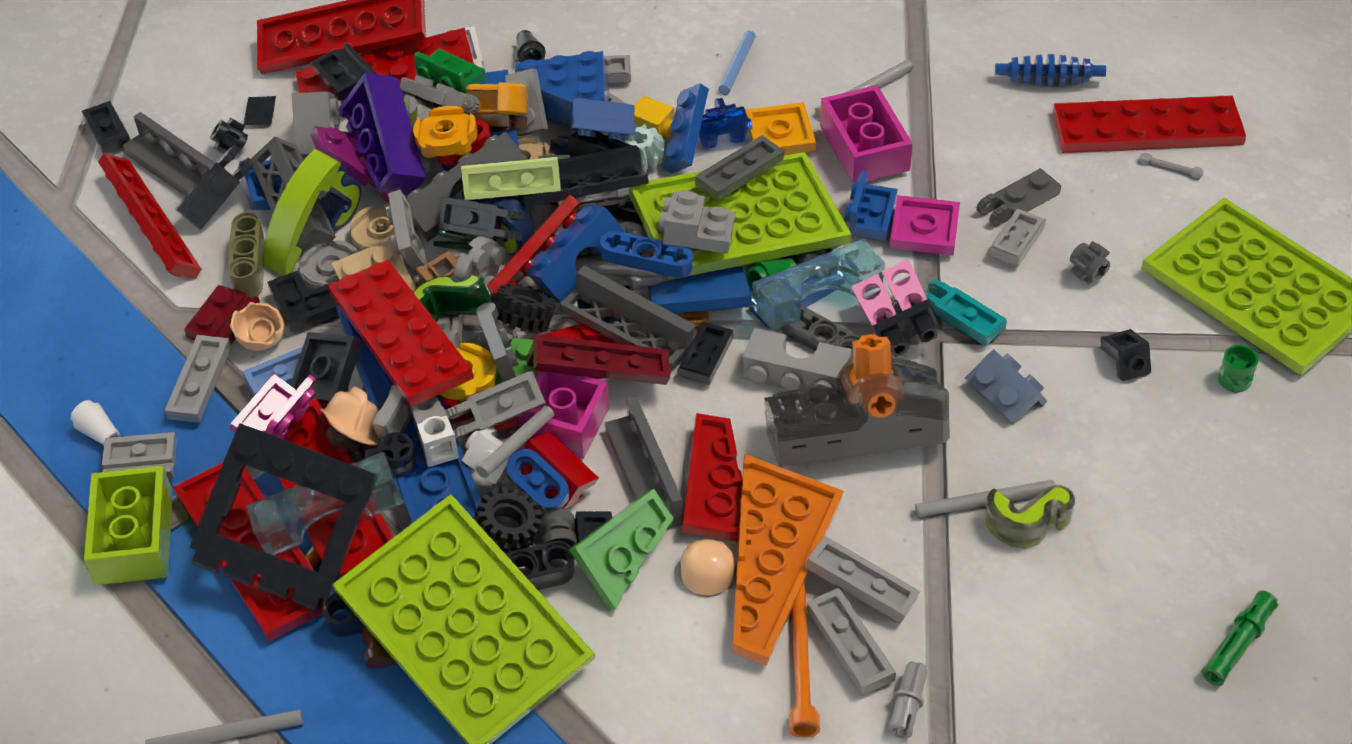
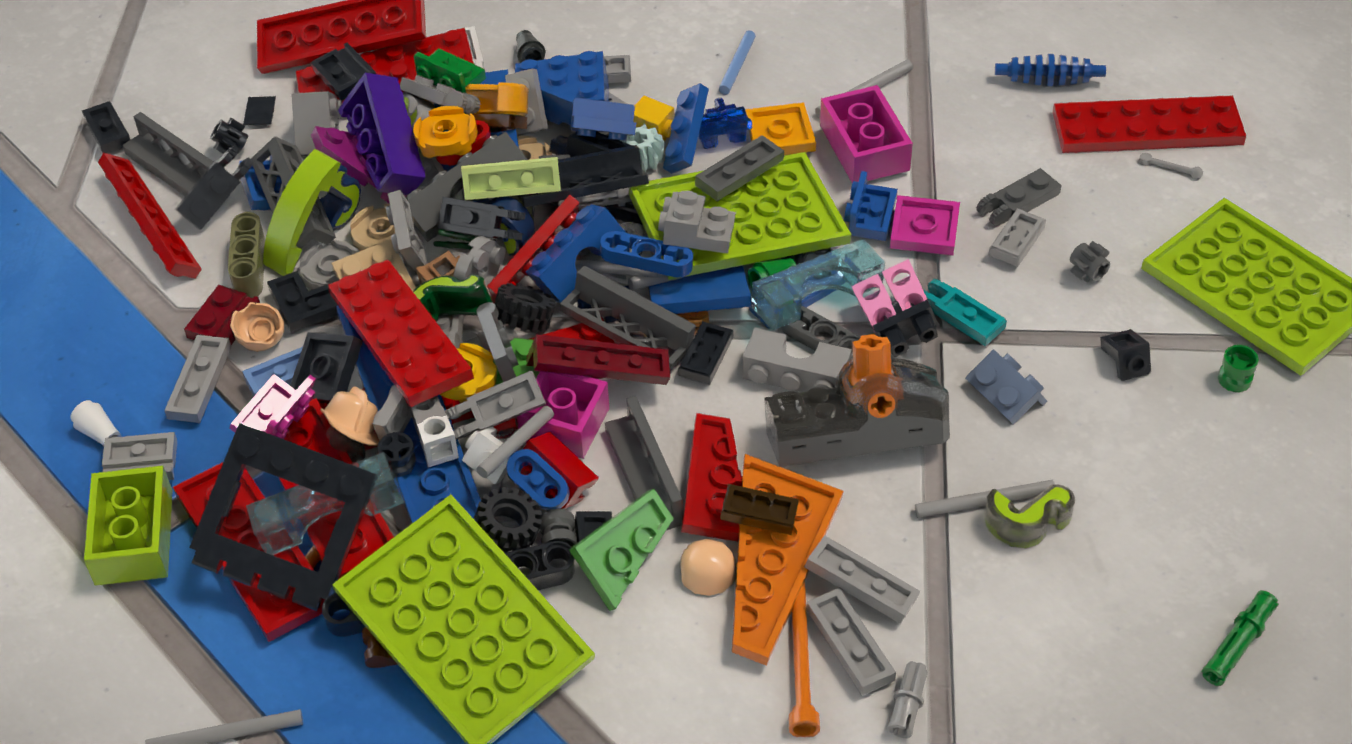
none -> dark brown plate [720,484,799,535]

